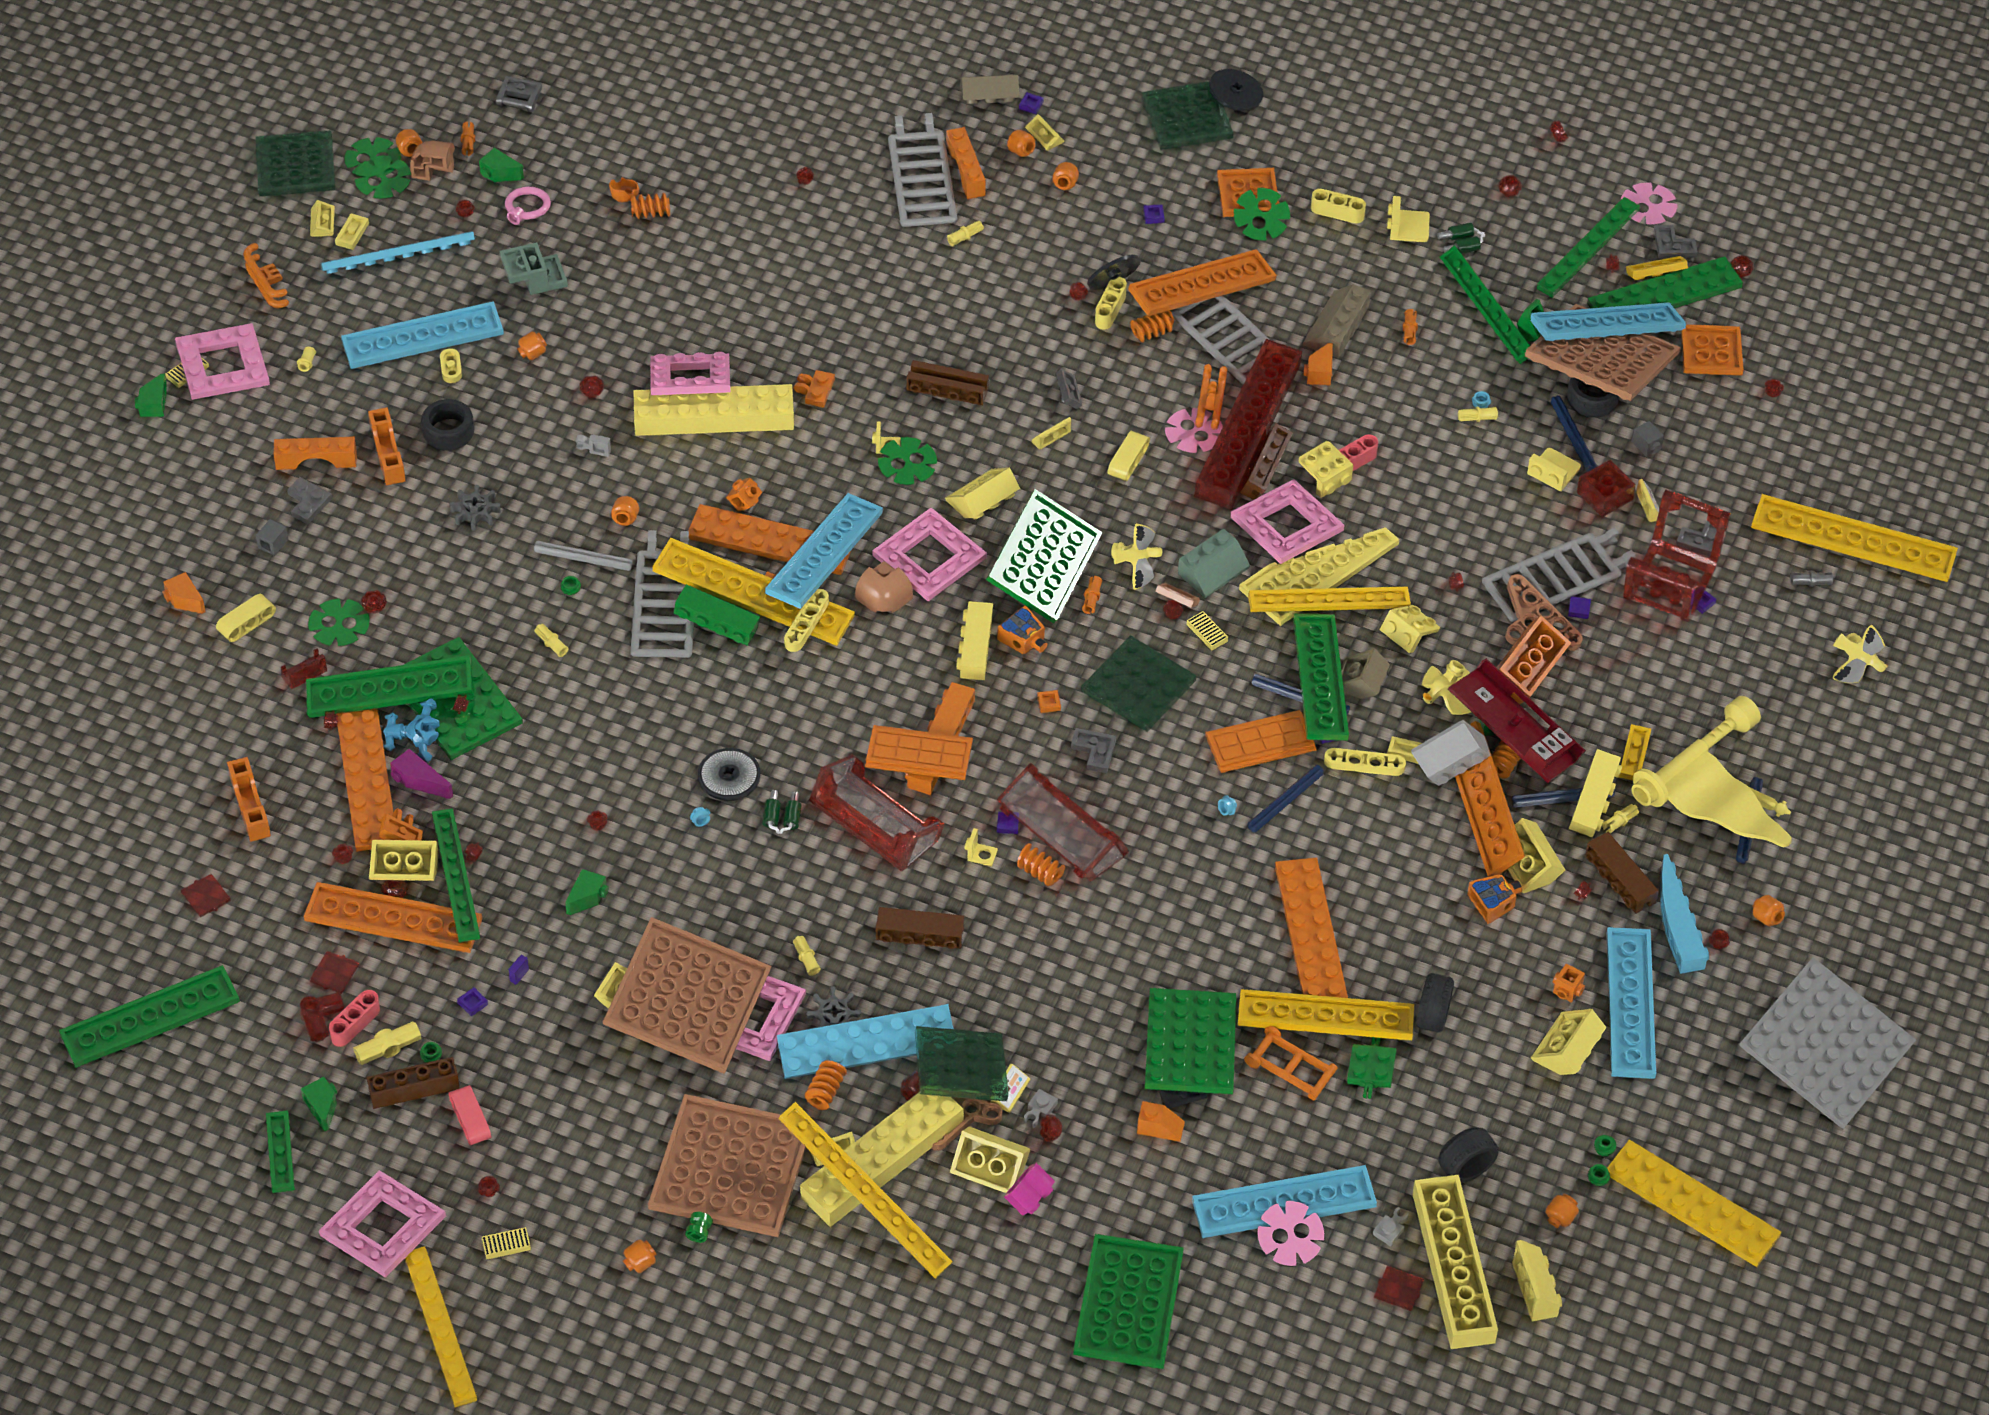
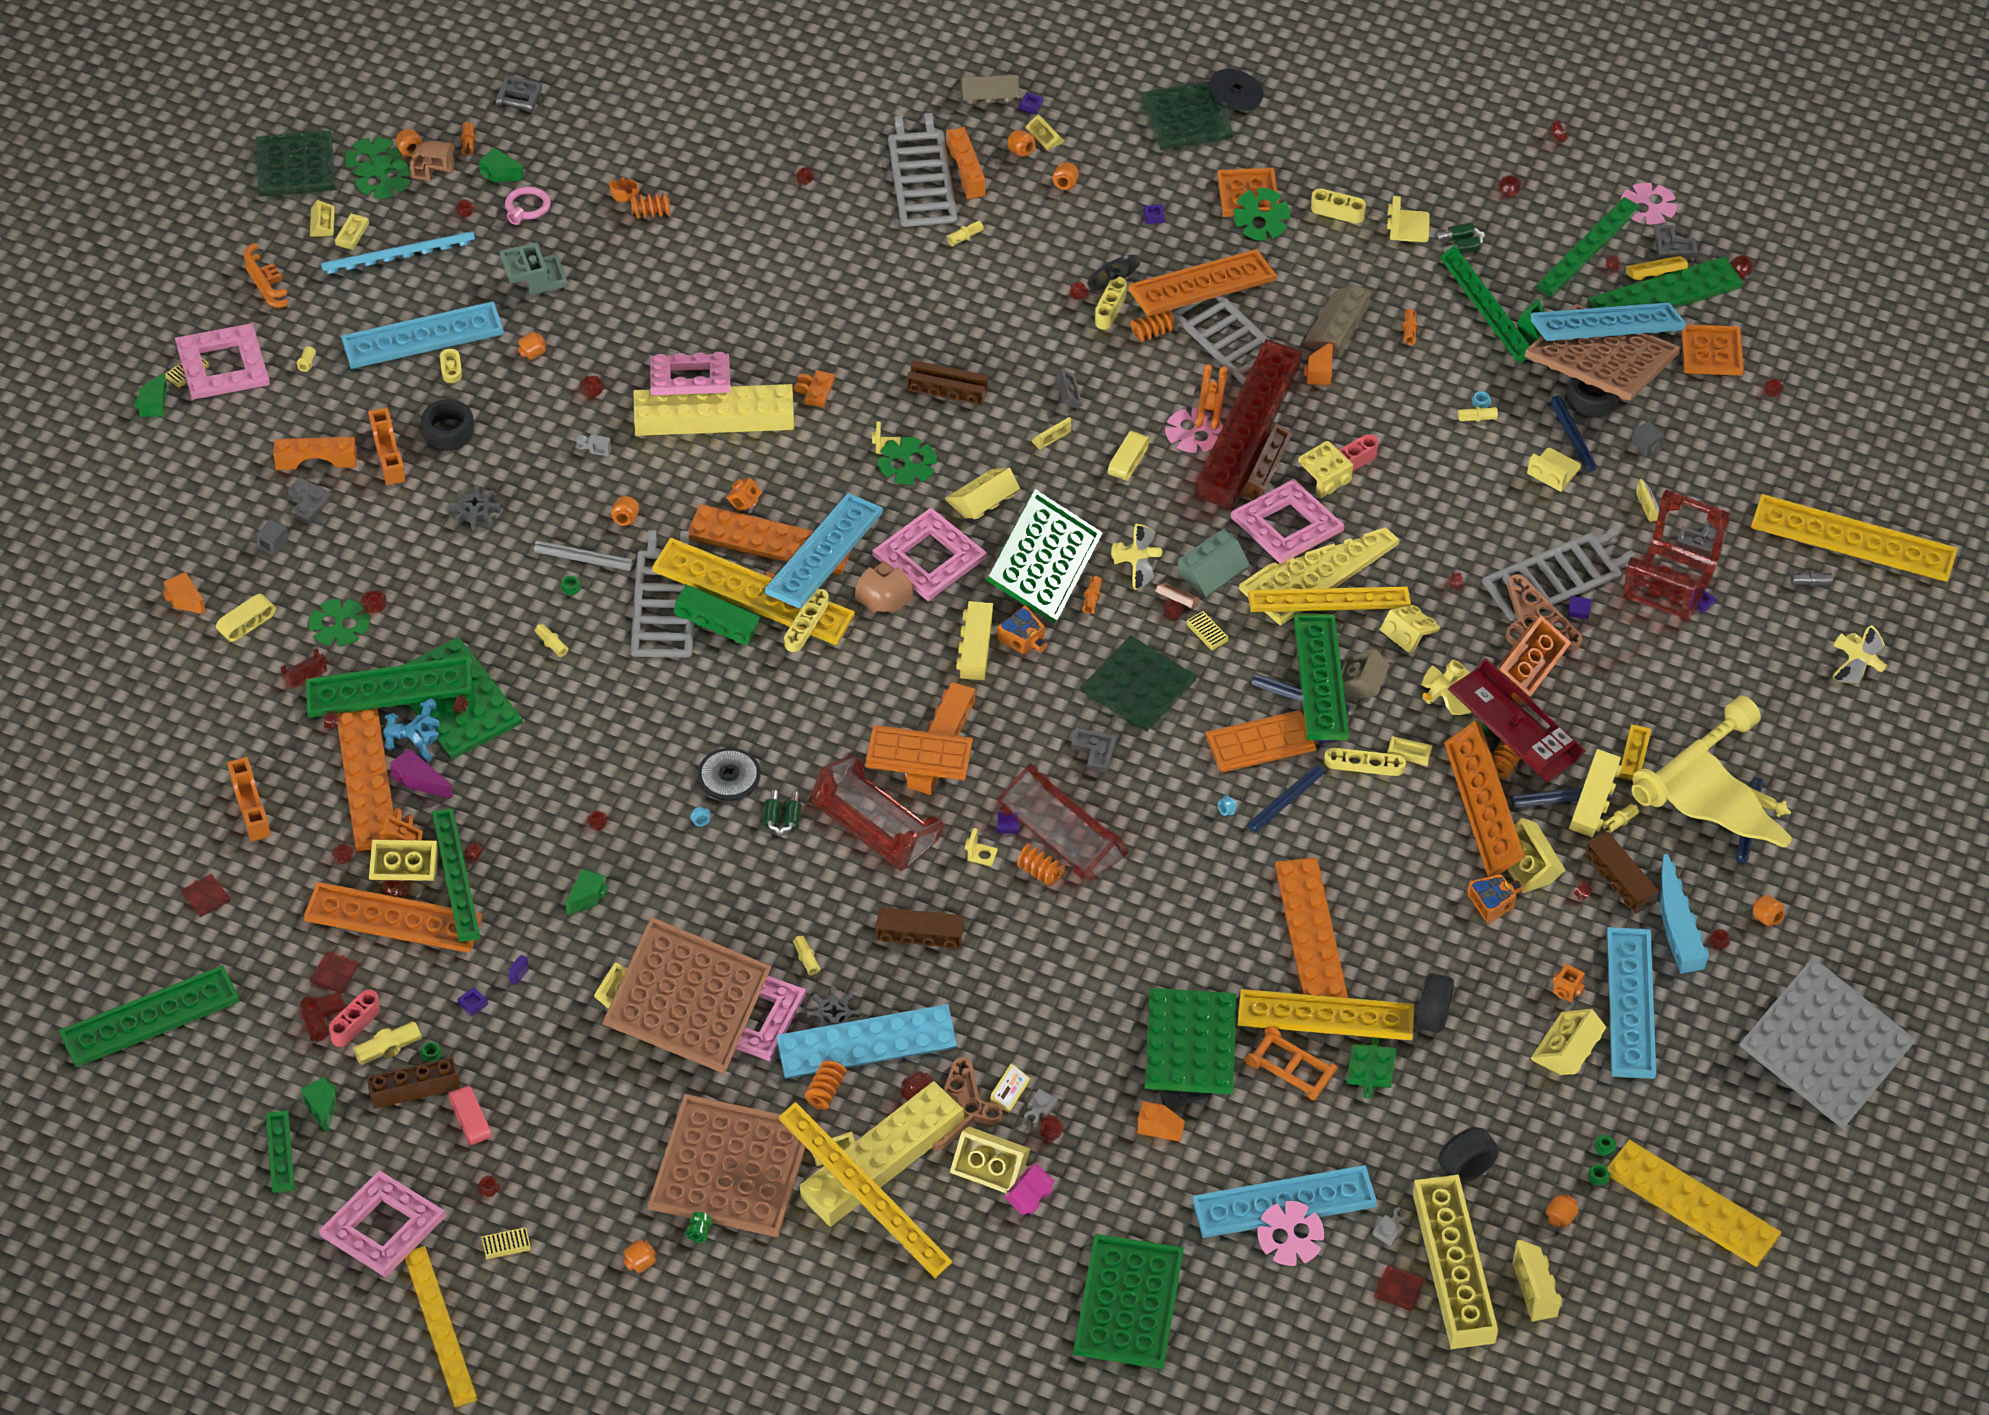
clear green plate [915,1026,1009,1102] -> none
orange tile [1037,690,1061,713] -> none
light grey slope [1411,720,1491,786] -> none
clear red brick [1577,460,1636,517] -> none

